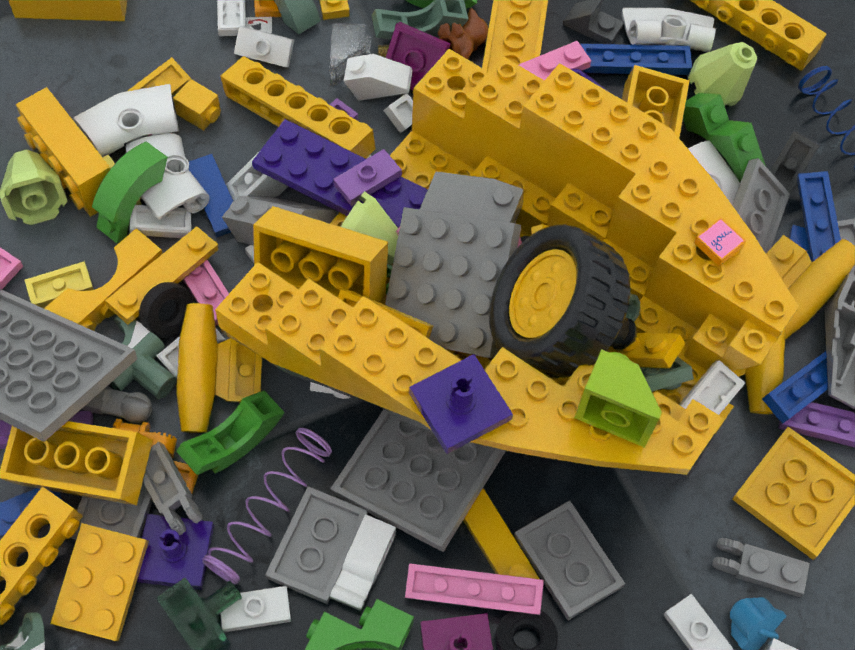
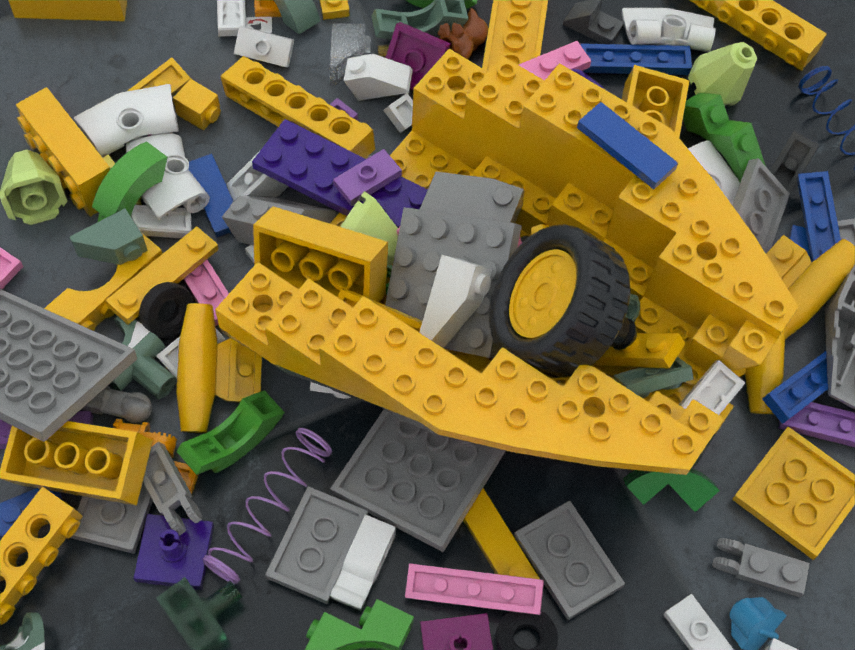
light yellow plate [25,261,94,308] -> none
yellow plate [50,523,149,641] -> none
white plate [219,586,291,632] -> none
dark purple tile [409,354,513,454] -> none
lime slope [575,349,662,448] -> none
tile [694,217,746,266] -> none
none -> sand green slope [70,208,148,265]
none -> white slope [419,255,492,348]
none -> blue tile [577,102,678,189]
none -> green brick [623,468,720,512]

